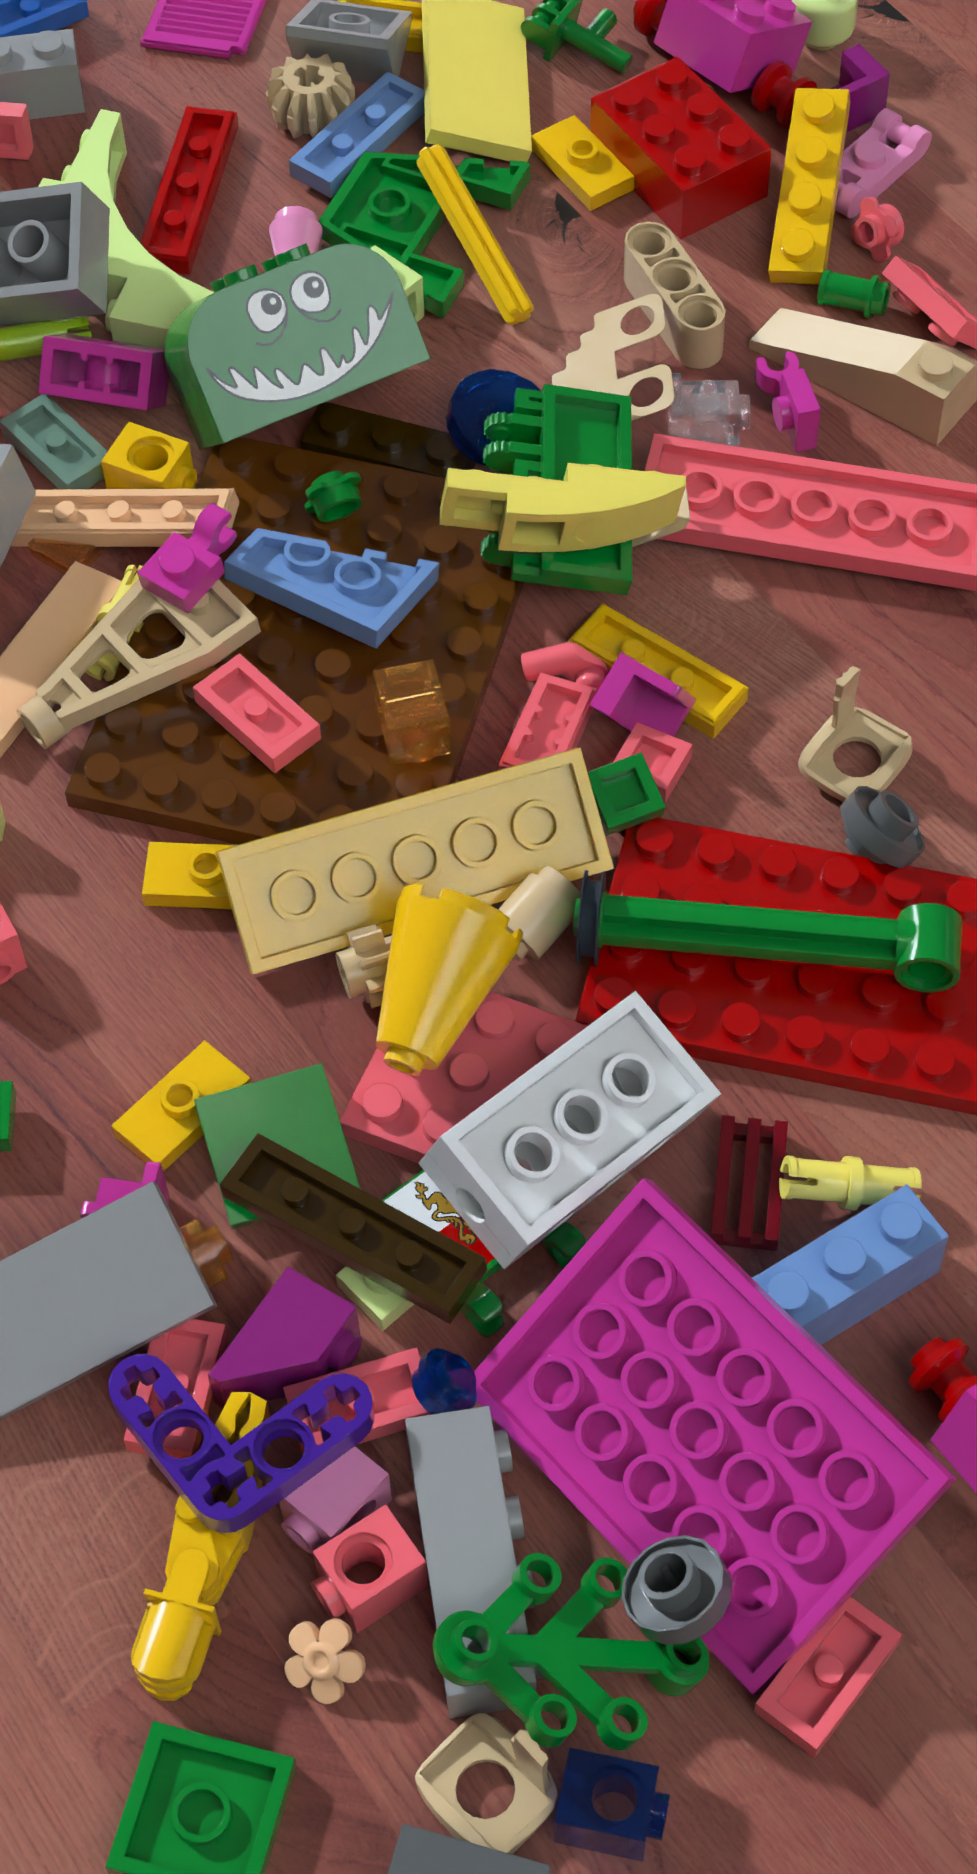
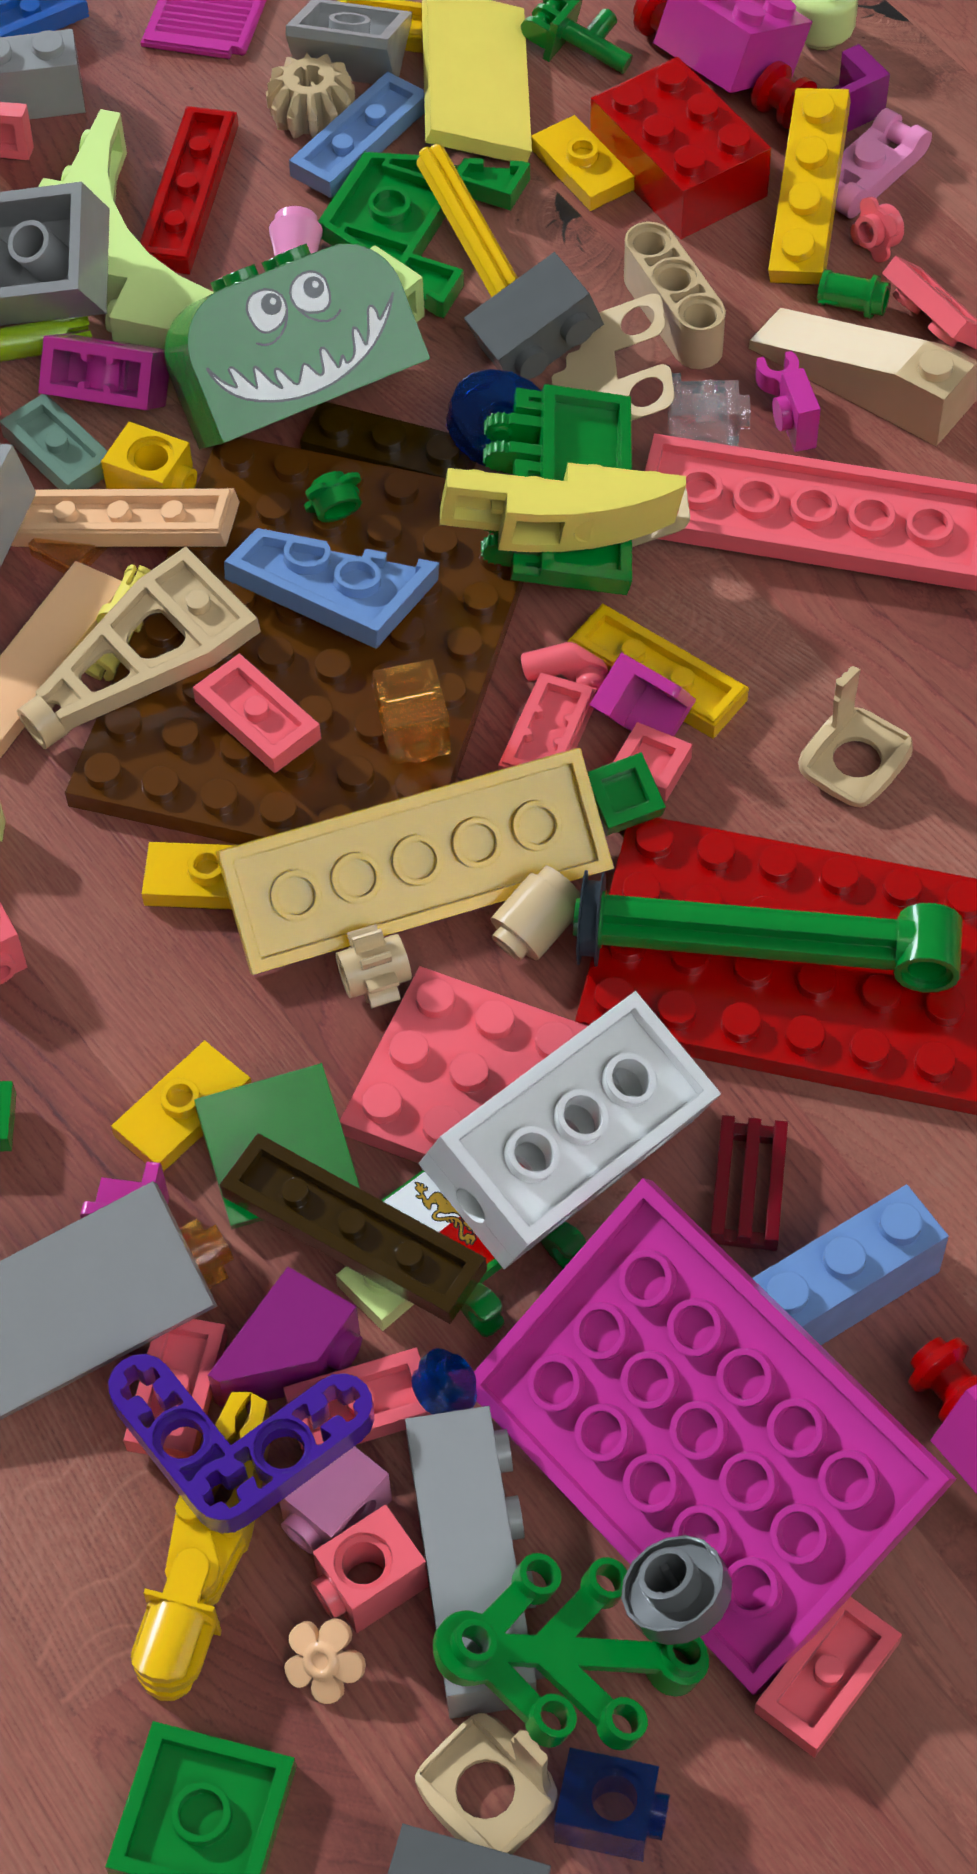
dark pink plate [137,503,237,613] -> none
yellow cone [376,884,524,1076] -> none
light yellow pin [779,1155,922,1211] -> none
dark grey plate [840,786,925,868] -> none
none -> dark grey brick [464,252,604,390]

